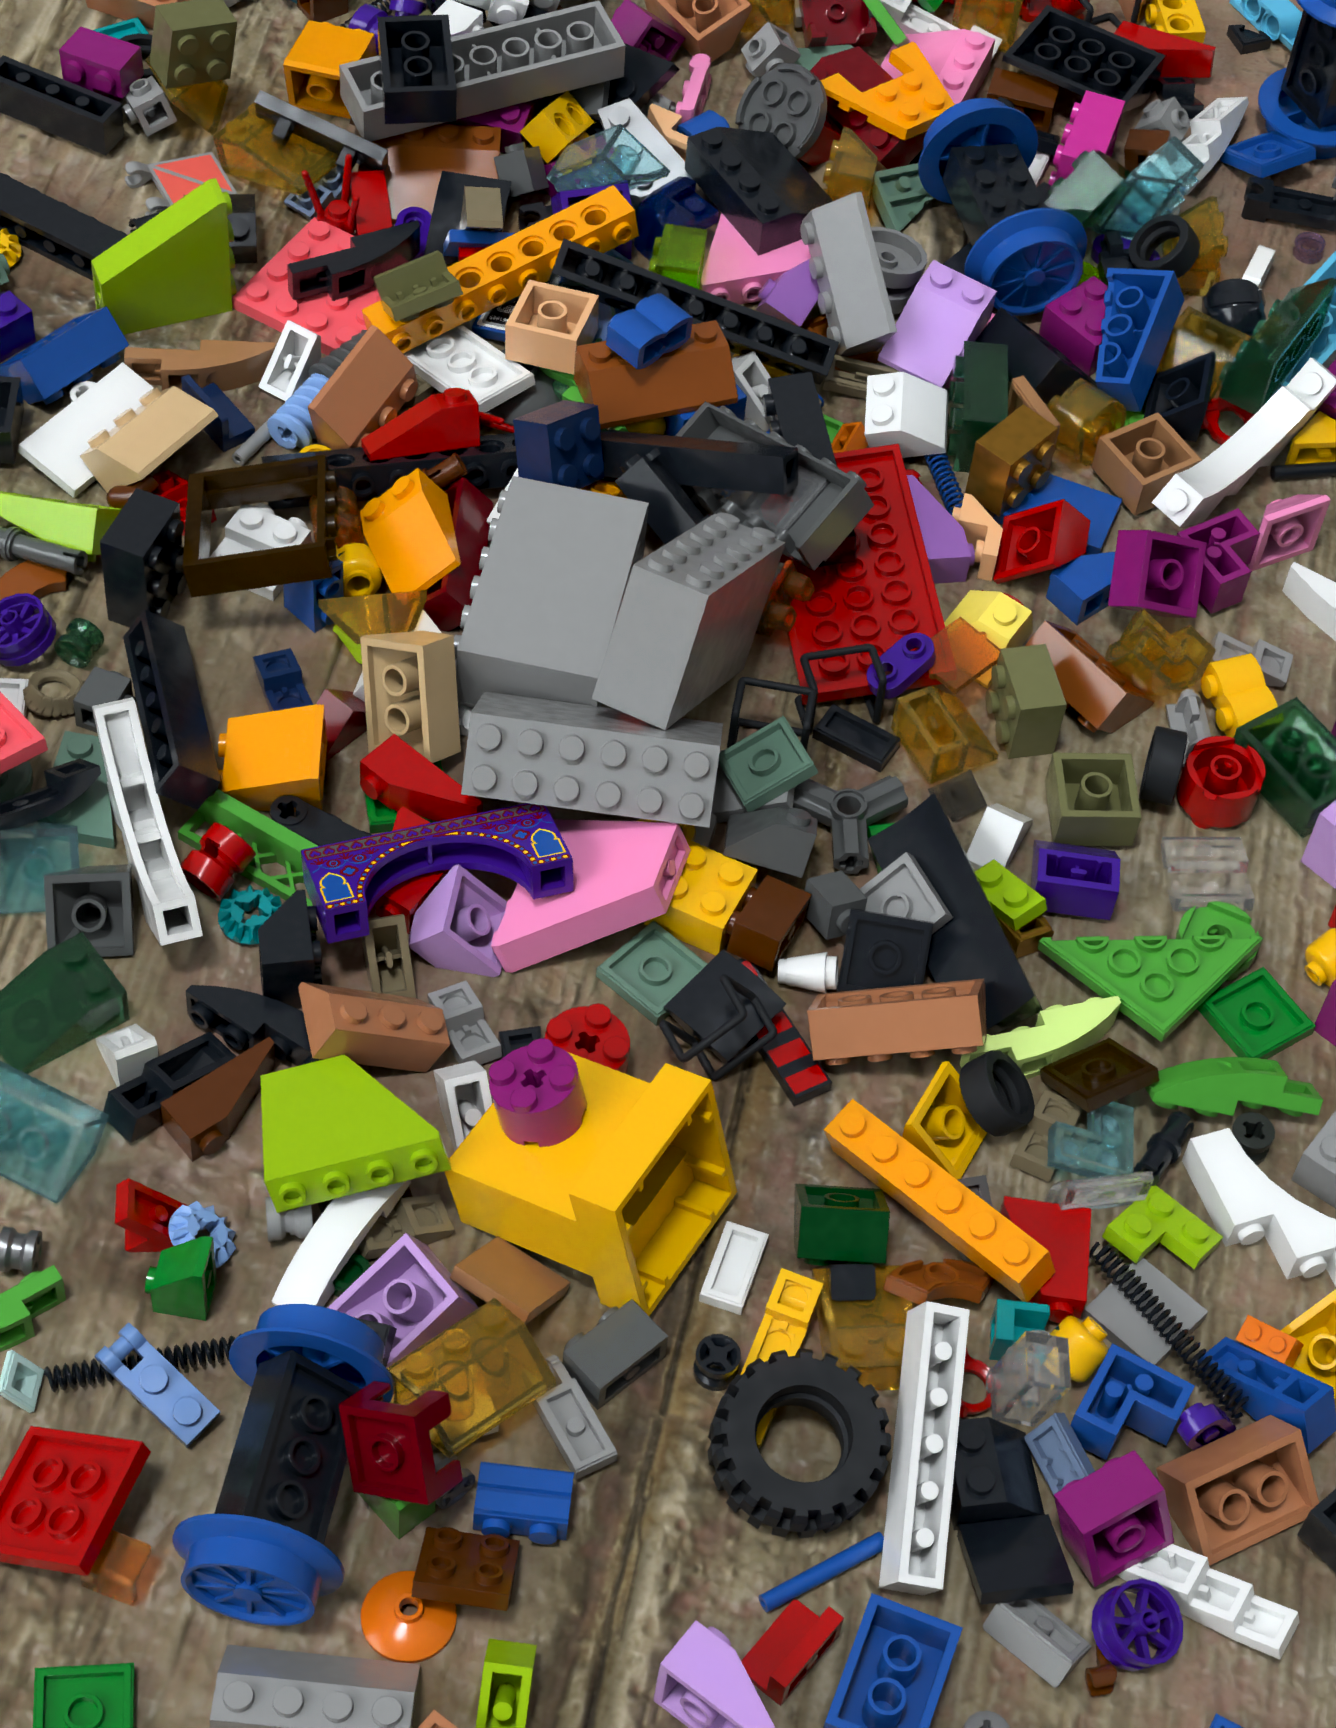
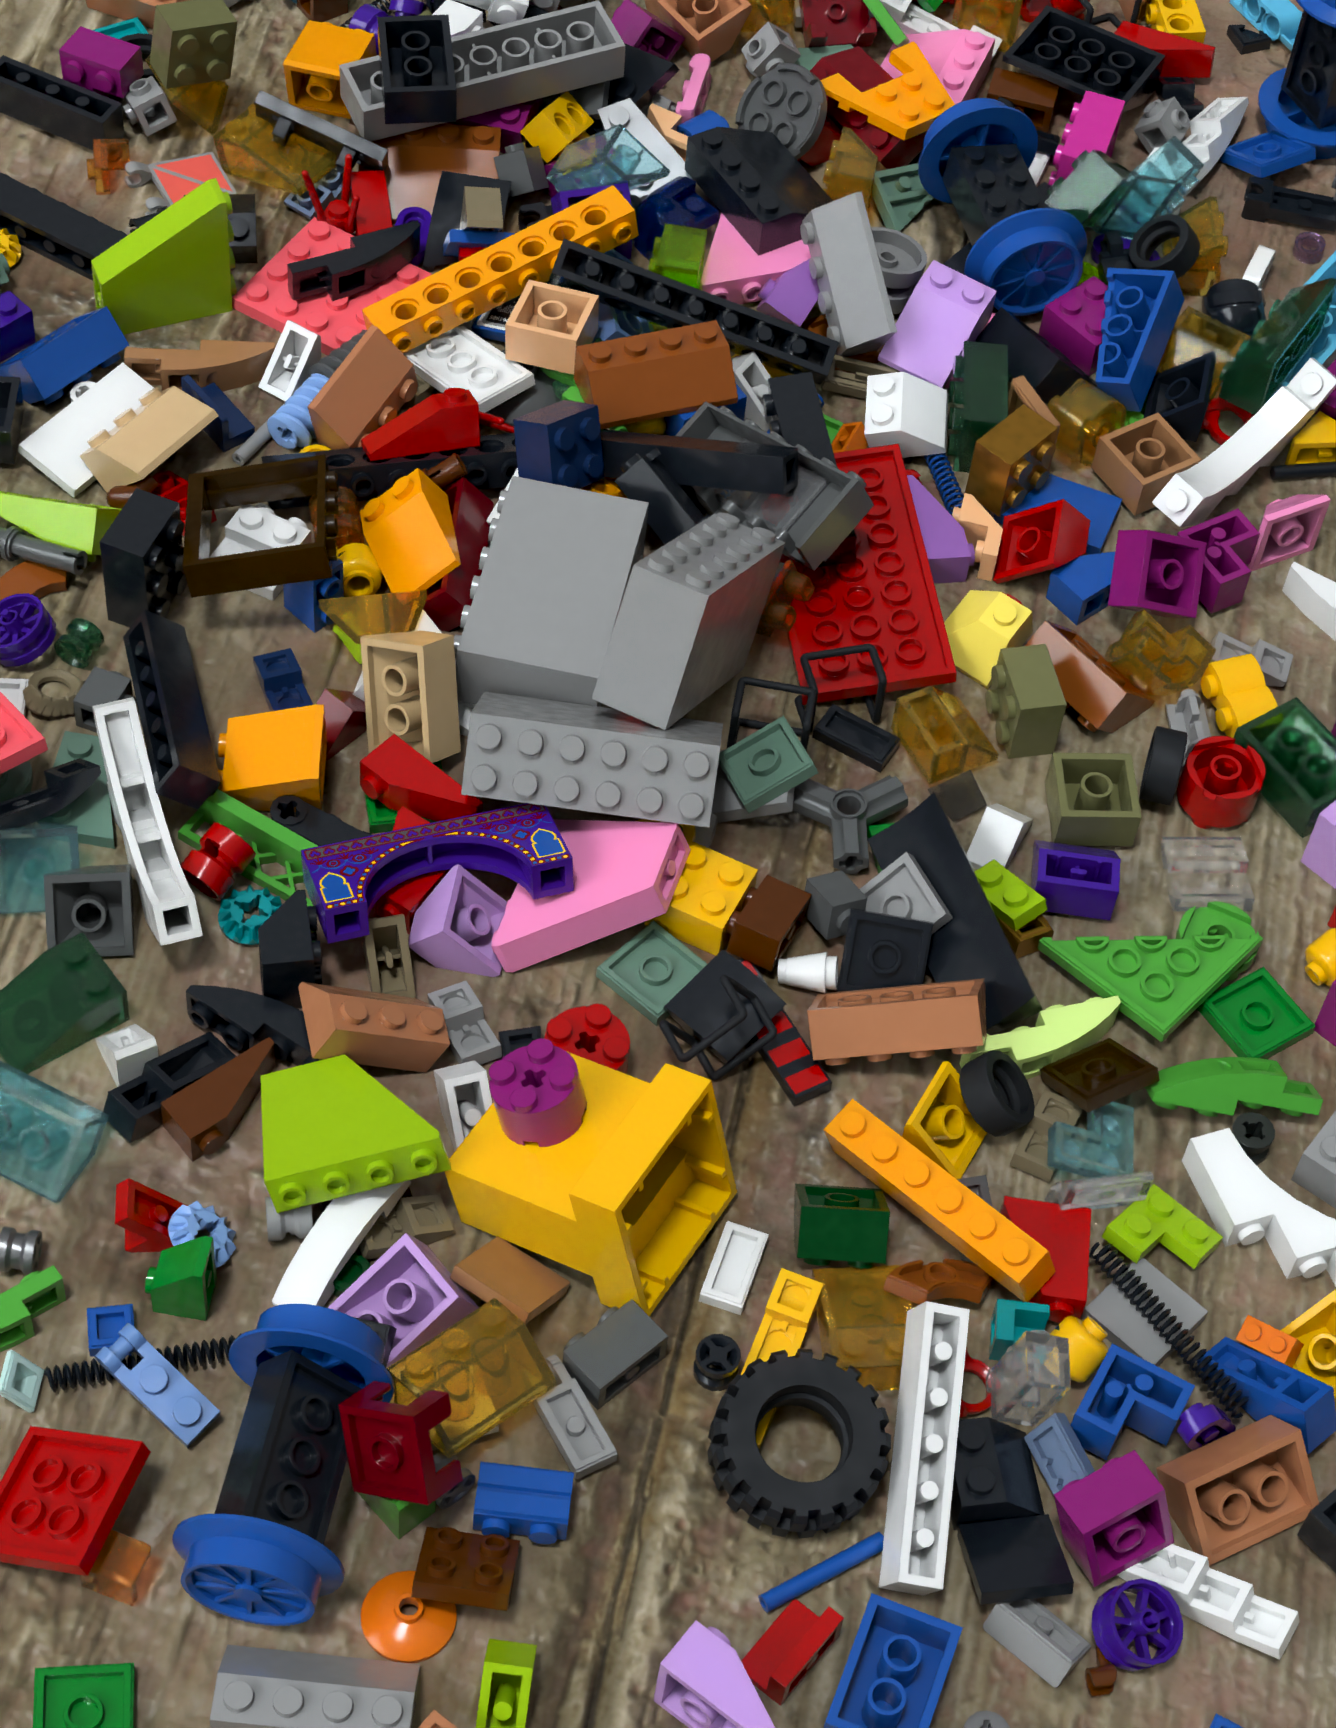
olive bracket [373,250,463,322] -> none
blue brick [606,293,693,369] -> none
dark grey slope [723,807,818,878] -> none
black slope [826,1264,876,1301] -> none
dark purple plate [867,633,936,699] -> none
clear orange piece [914,617,1000,694] -> none
reddish brown panel [1124,129,1171,177] -> none
black pin [1133,1111,1194,1186] -> none
none -> clear orange bracket [87,138,130,195]
none -> blue tile [87,1304,135,1357]

